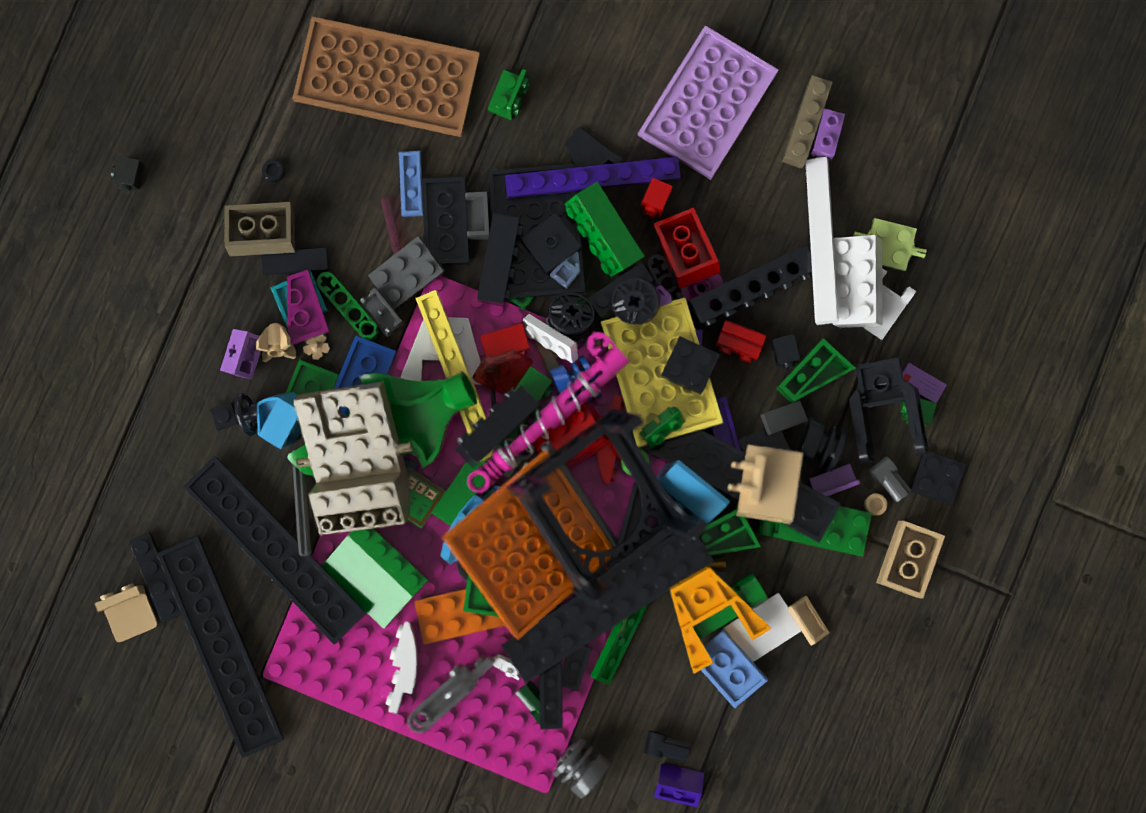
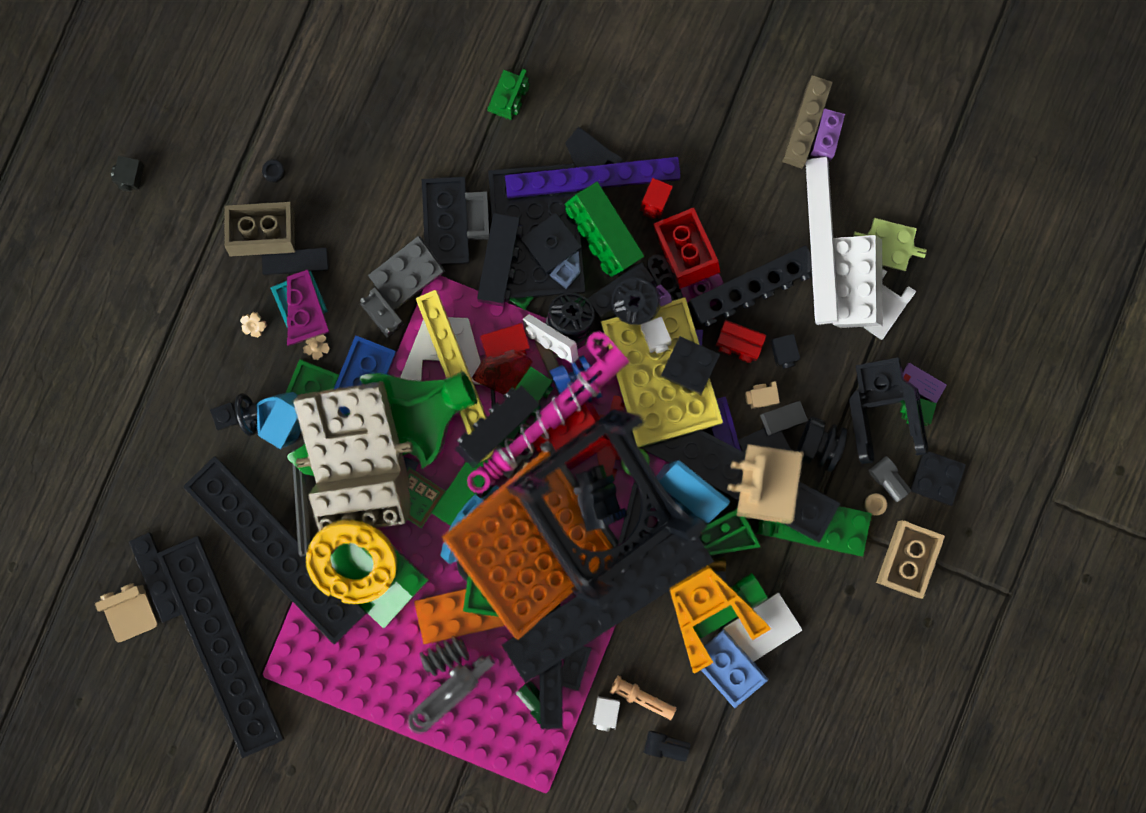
medium lavender brick [220,329,261,380] -> none
tan brick [256,323,296,362] -> none
medium nougat plate [292,17,480,137] -> none
green beam [317,272,380,341] -> none
clear pink bar [380,197,401,255] -> none
white slope [386,621,418,714] -> none
medium blue tile [399,151,423,217] -> none
white piece [493,654,521,680] -> none
dark grey wheel [552,738,611,799] -> none
green plate [590,605,648,685] -> none
lavender plate [638,26,778,180] -> none
green hinge [639,406,686,448] -> none
dark purple panel [654,763,704,807] -> none
green wedge [775,338,856,403] -> none
tan tile [788,596,830,645] -> none
medium lavender panel [808,464,860,496] -> none
none -> tan plant [240,312,267,337]
none -> yellow plate [306,520,397,604]
none -> dark grey piece [420,636,470,677]
none -> black hips [573,465,628,531]
none -> white brick [593,696,620,731]
none -> light nougat pin [610,675,676,720]
none -> white brick [641,317,671,354]
none -> tan brick [745,382,780,409]

